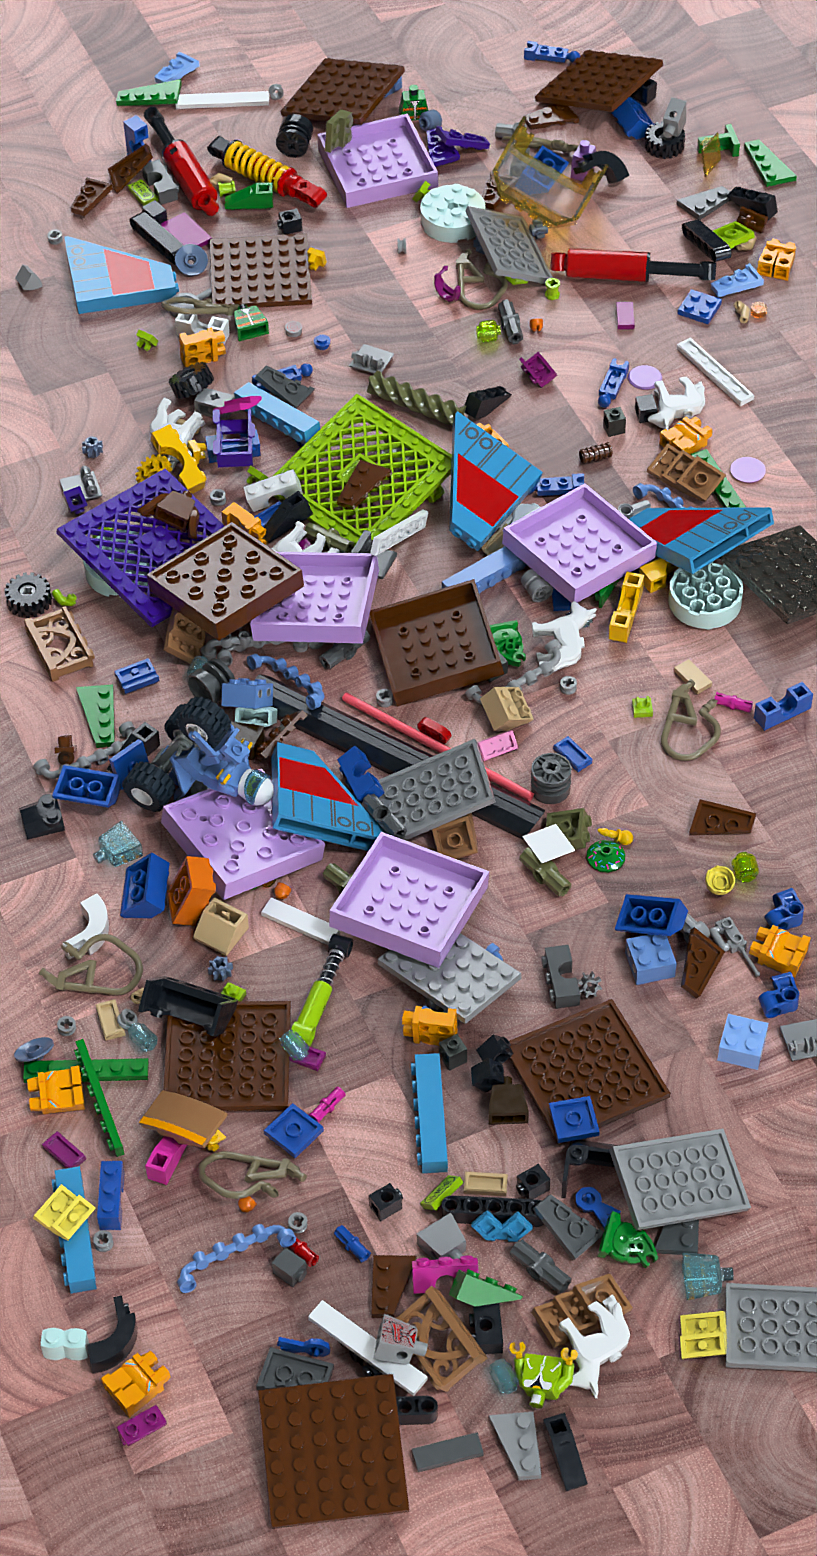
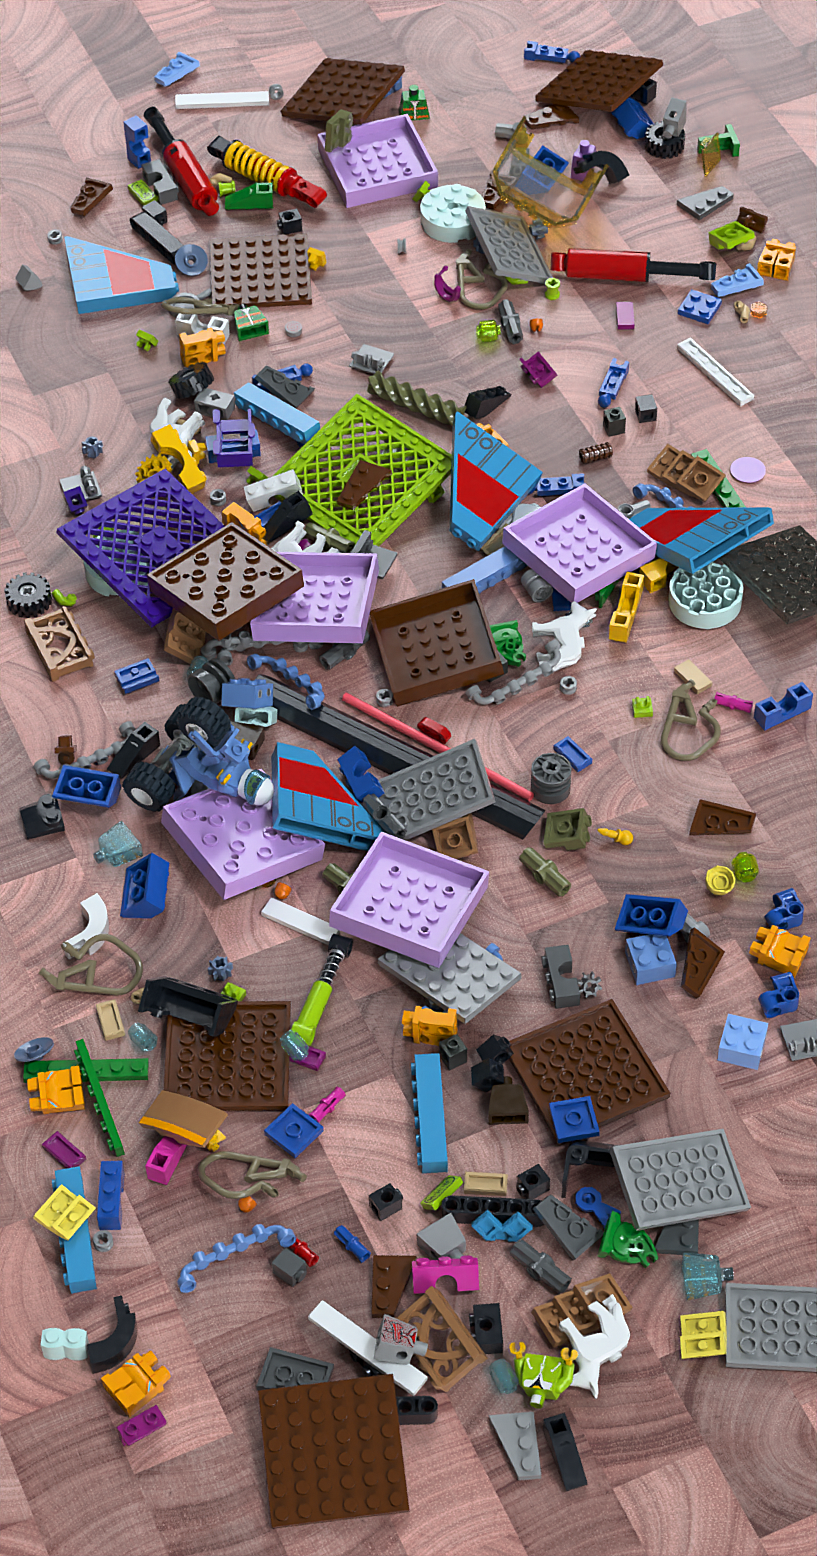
light grey bush [57,1016,76,1036] -> none
wing [76,684,115,748] -> none
reddish brown wing [108,143,153,193] -> none
blue plate [109,739,149,790] -> none
wing [116,79,182,106] -> none
light grey bush [117,1009,138,1030] -> none
reddish brown torso [137,490,200,540] -> none
tile [160,212,212,247] -> none
orange brick [167,856,216,926] -> none
tan slope [193,897,249,956] -> none
dark pink slope [214,396,262,415] -> none
reddish brown wing [254,710,308,761] -> none
black wheel [276,114,313,158] -> none
blue piece [277,1337,330,1357] -> none
light grey bush [288,1212,308,1234] -> none
plate [314,335,331,350] -> none
white tile [370,510,428,556] -> none
dark grey tile [412,1432,484,1472] -> none
sand blue head [419,109,442,131] -> none
dark purple wing [426,128,460,167] -> none
dark purple wing [435,126,490,150] -> none
slope [449,1269,523,1306] -> none
bright pink plate [477,730,518,761] -> none
tan slope [480,687,534,731] -> none
dark tan piece [502,136,578,153] -> none
white sticker [523,824,575,863] -> none
green dish [587,840,625,873] -> none
lavender piece [628,365,662,390] -> none
white animal [648,377,705,430] -> none
light orange hips [659,416,712,455] -> none
black beam [682,219,731,262] -> none
light grey piece [709,917,760,977] -> none
black slope [727,187,778,220] -> none
wing [744,139,797,187] -> none

